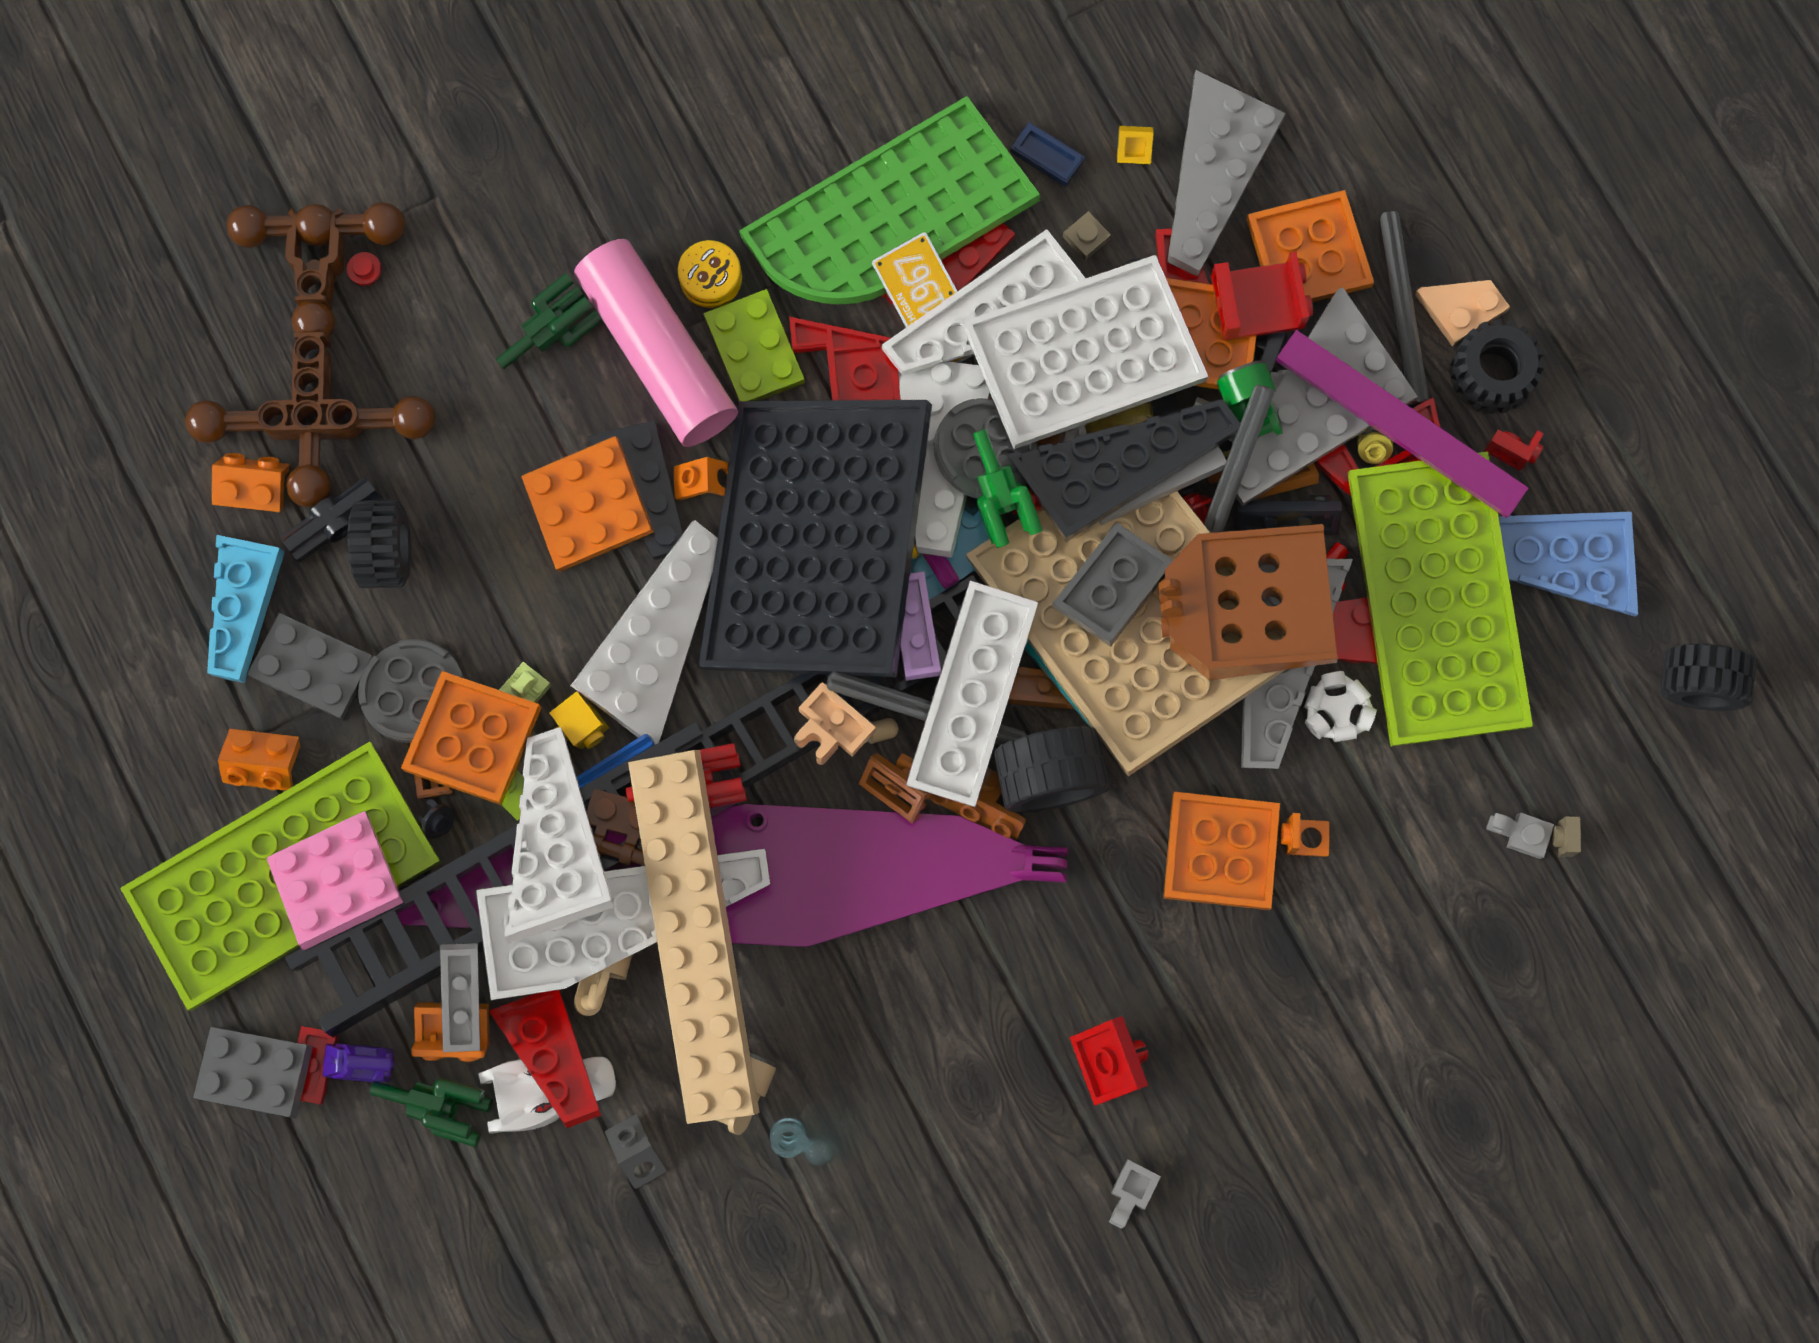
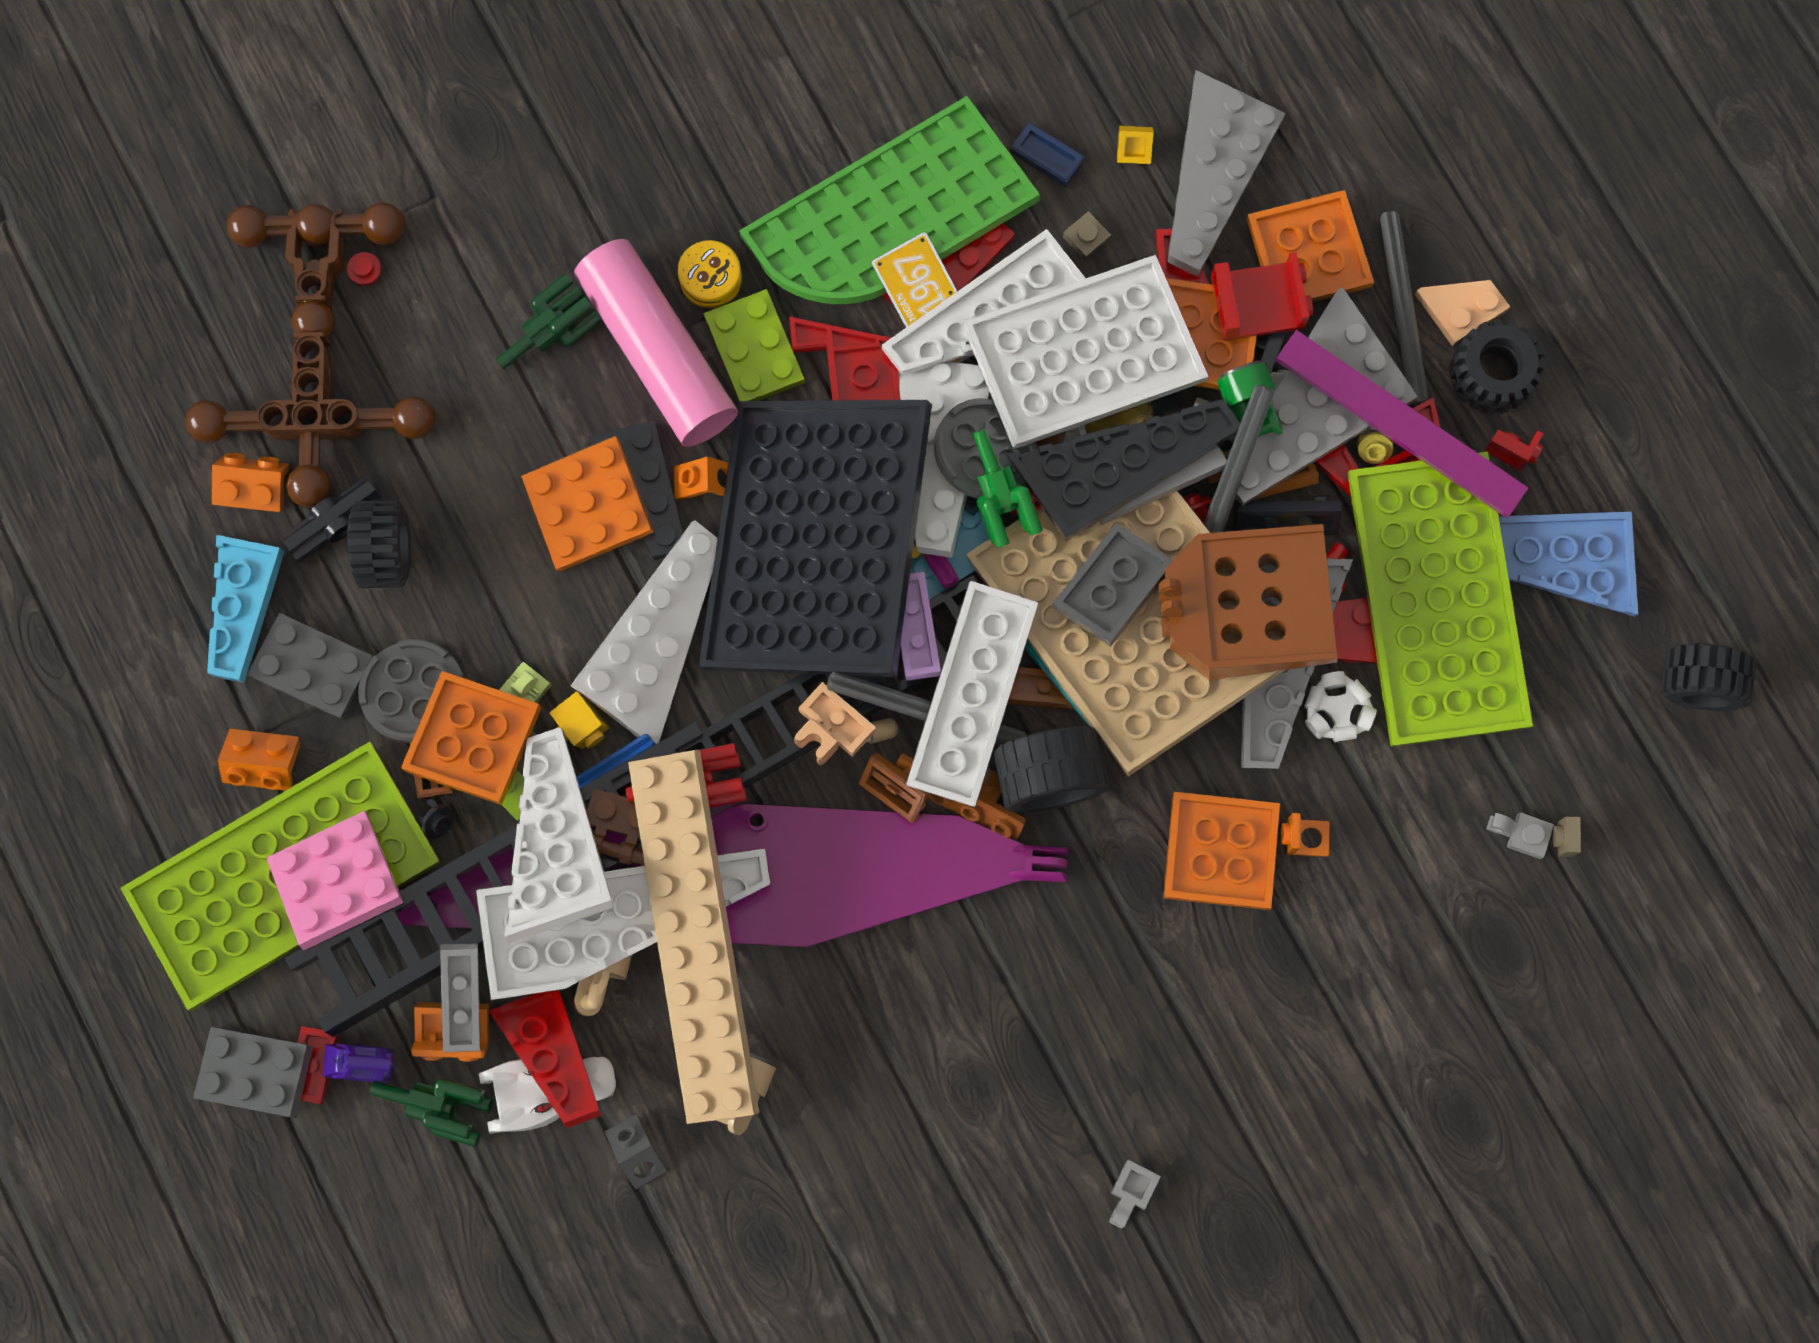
clear light blue plate [770,1118,833,1166] -> none
red tile [1069,1016,1148,1106] -> none

